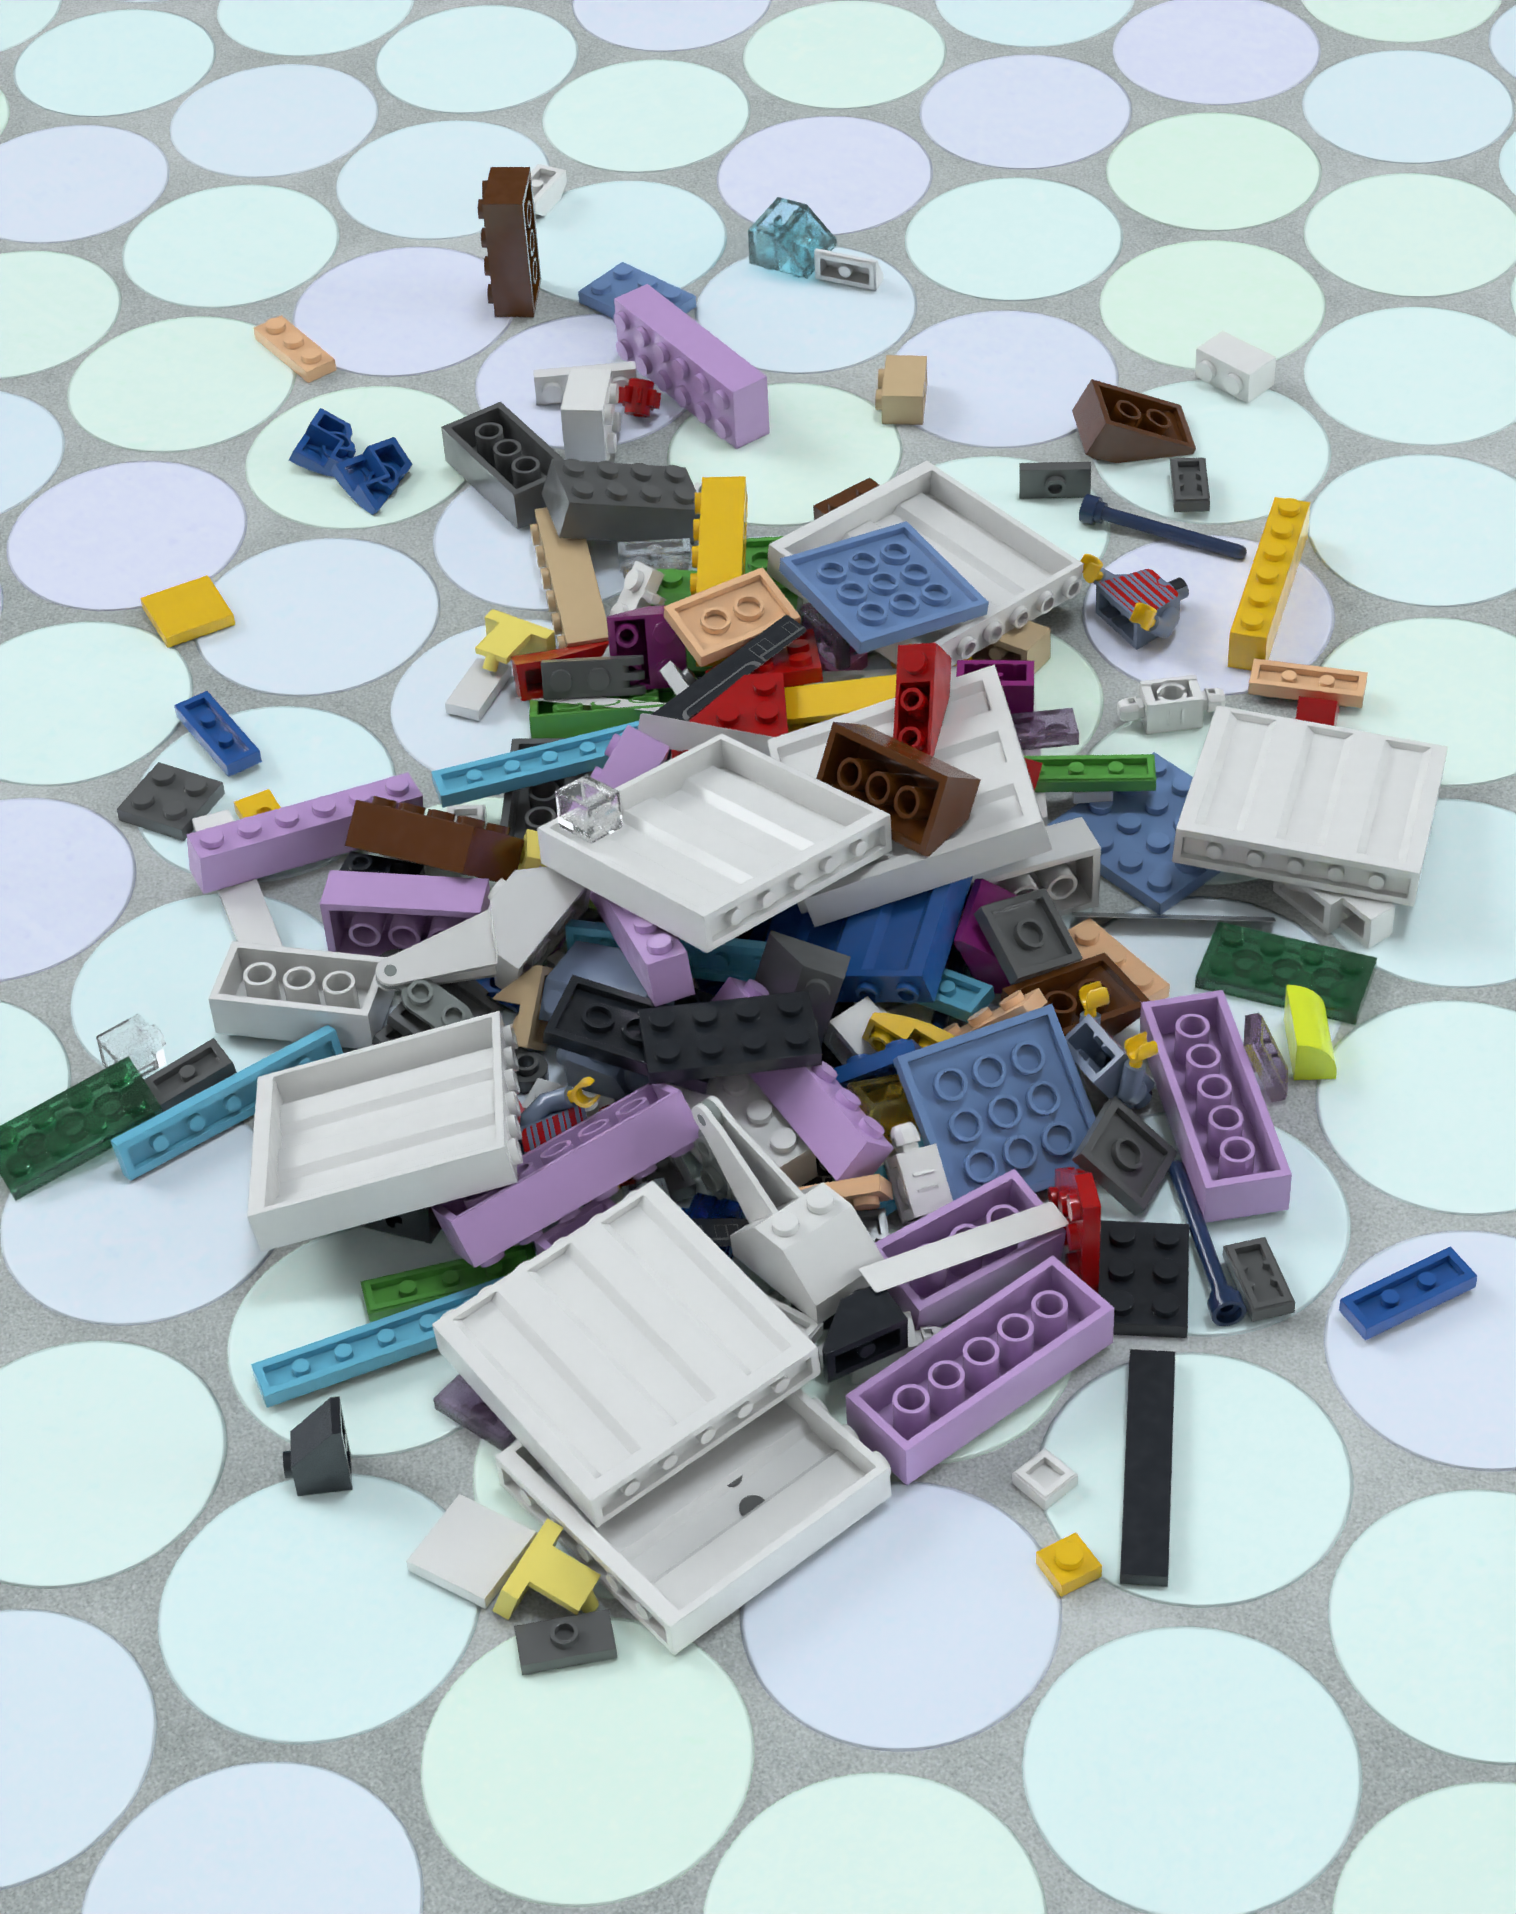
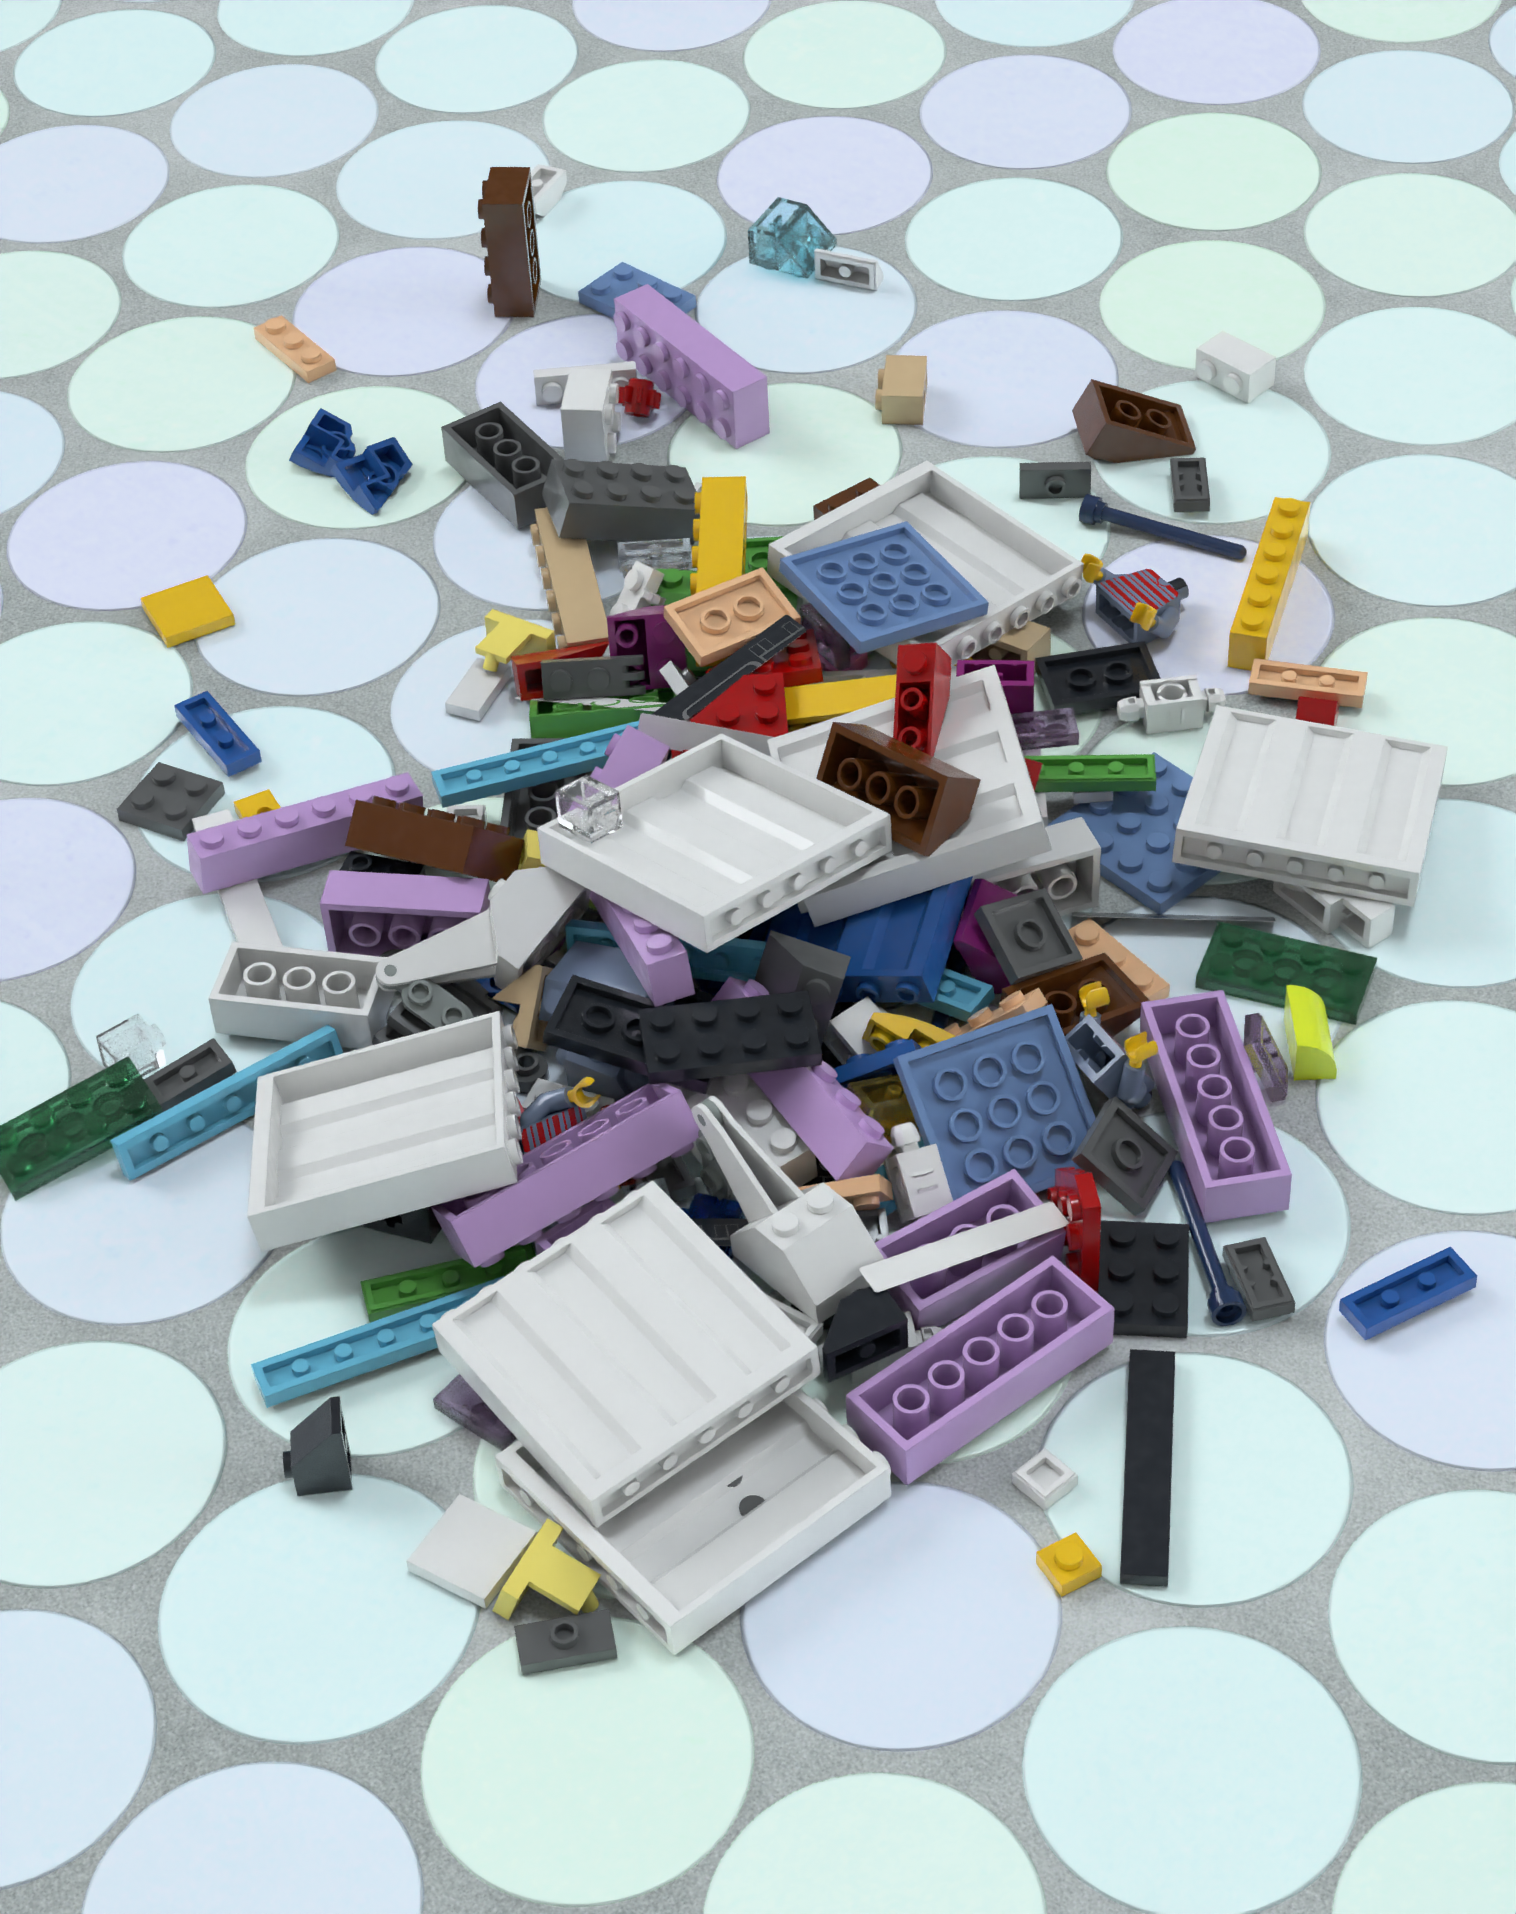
none -> black plate [1035,641,1161,717]

